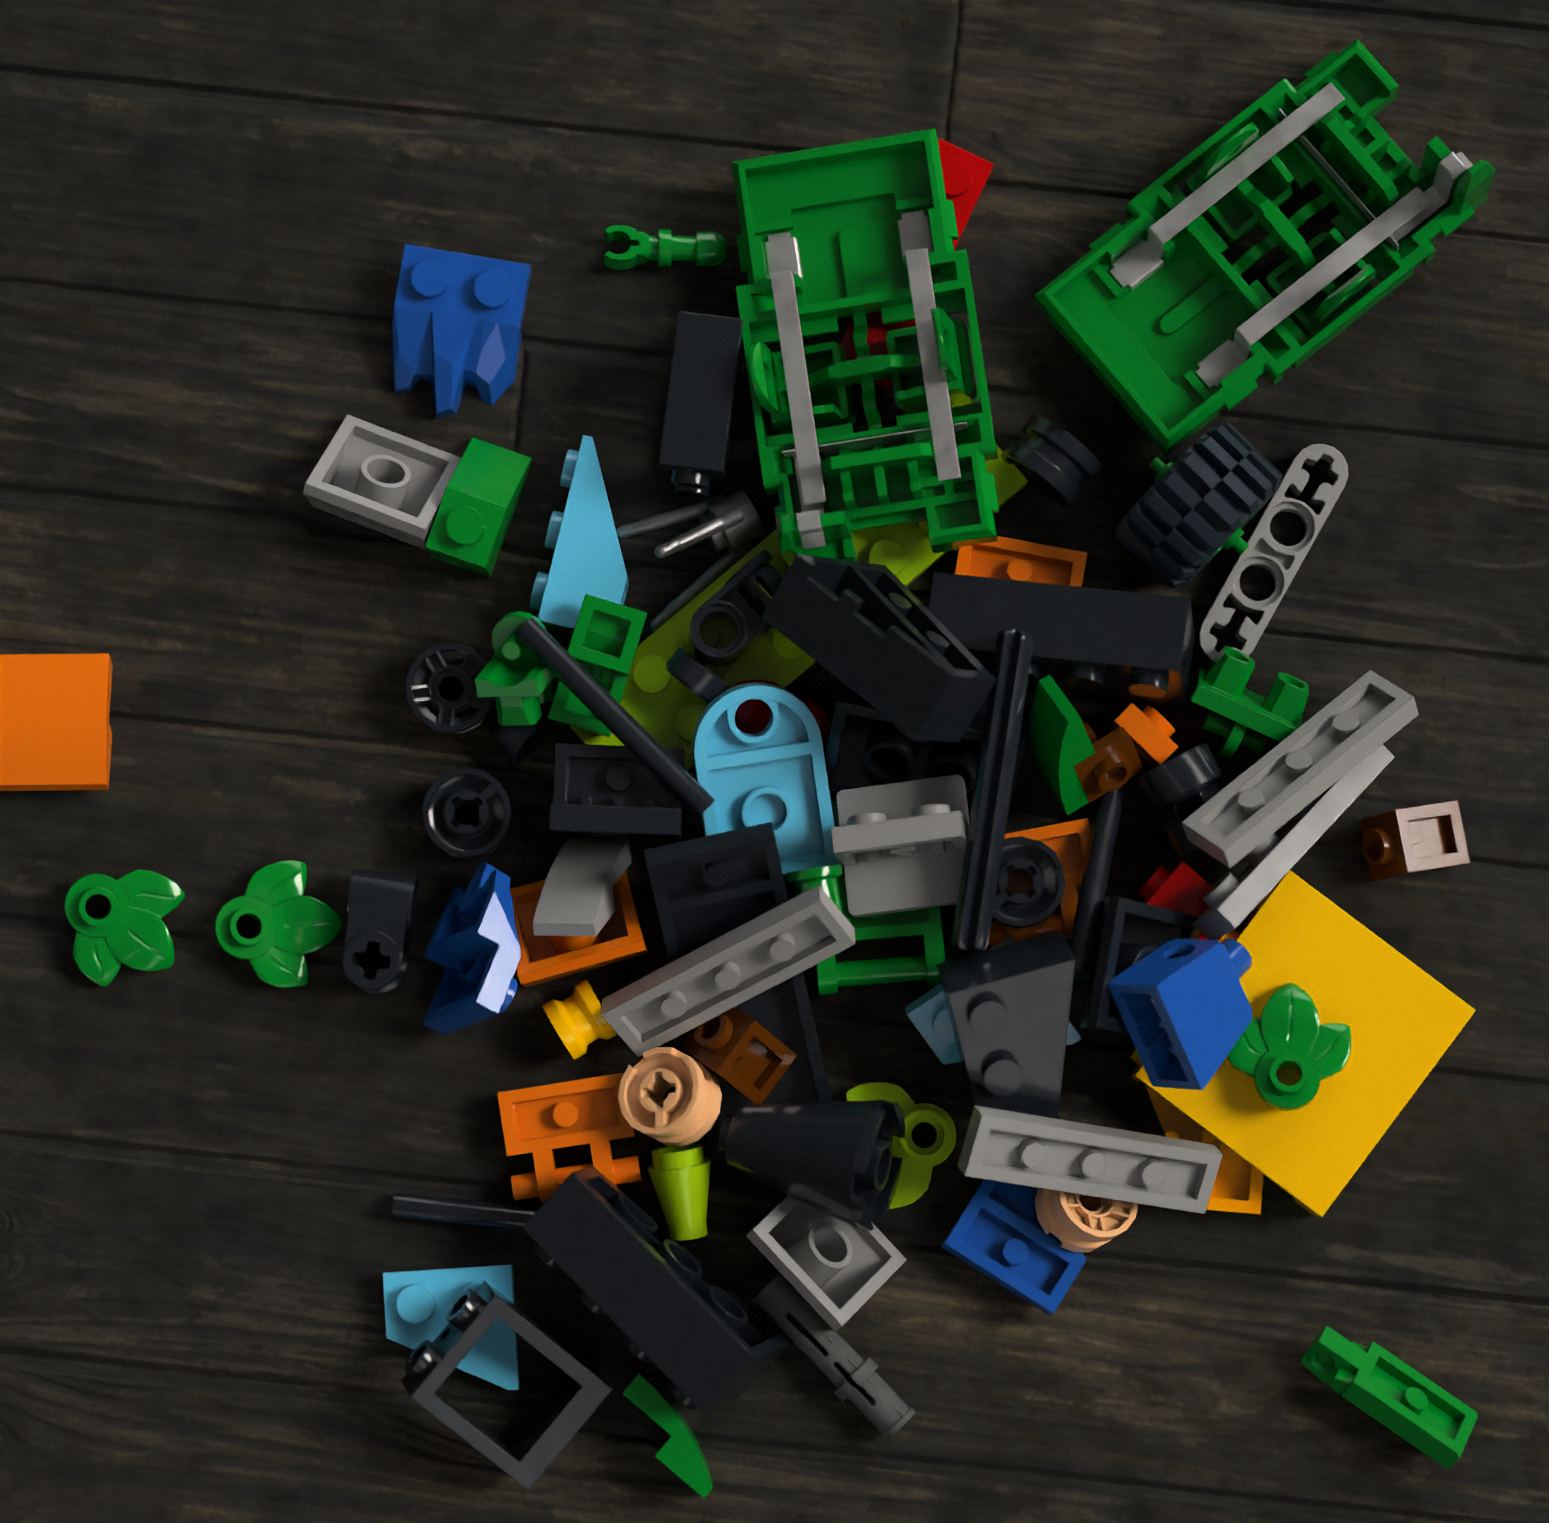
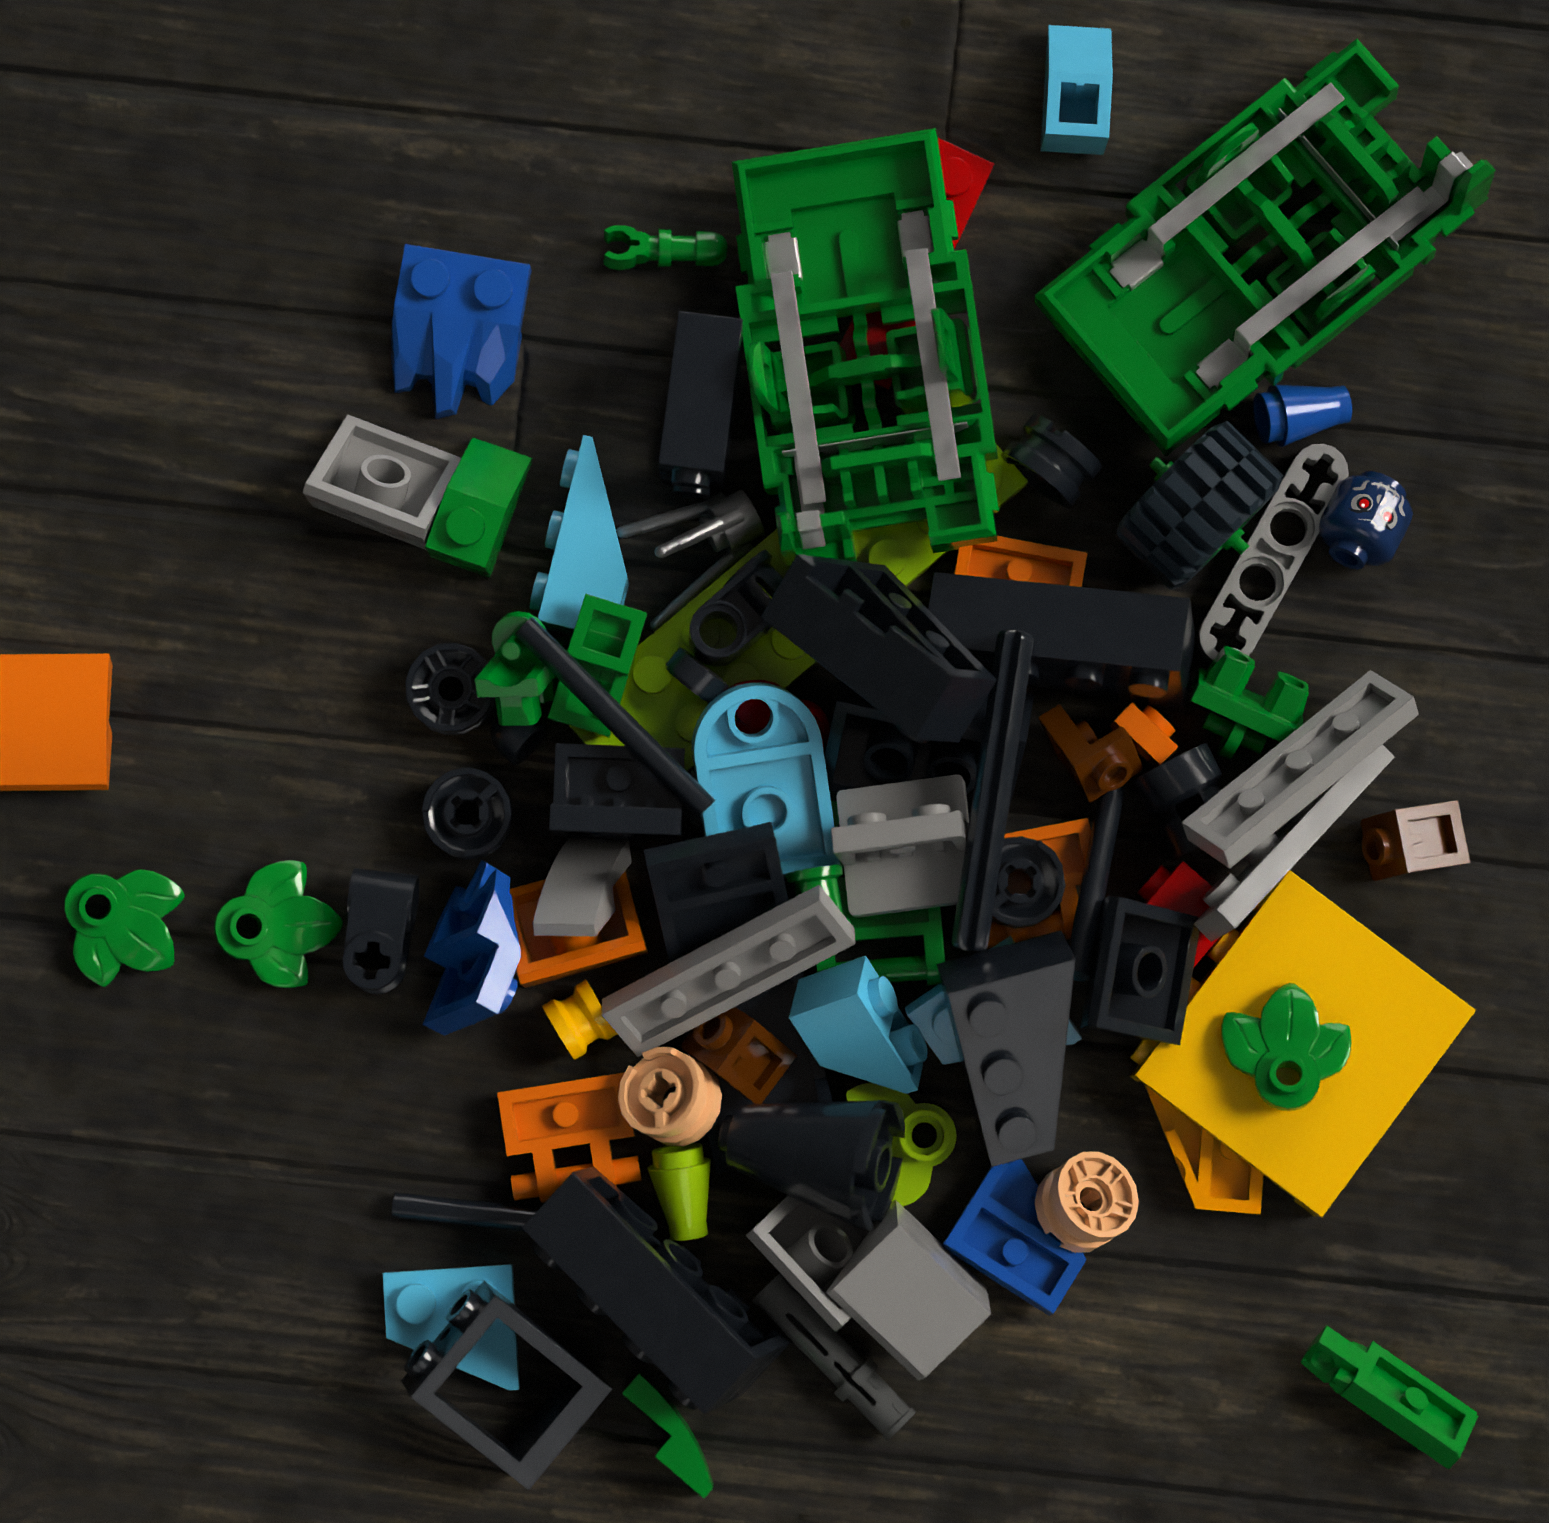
light grey plate [958,1106,1223,1214] -> none
green slope [1029,674,1095,816] -> none
blue torso [1107,938,1252,1090] -> none
none -> medium azure slope [789,955,927,1094]
none -> light grey slope [826,1200,991,1381]
none -> medium azure slope [1041,25,1113,155]
none -> blue cone [1253,385,1352,447]
none -> dark blue head [1319,471,1413,569]

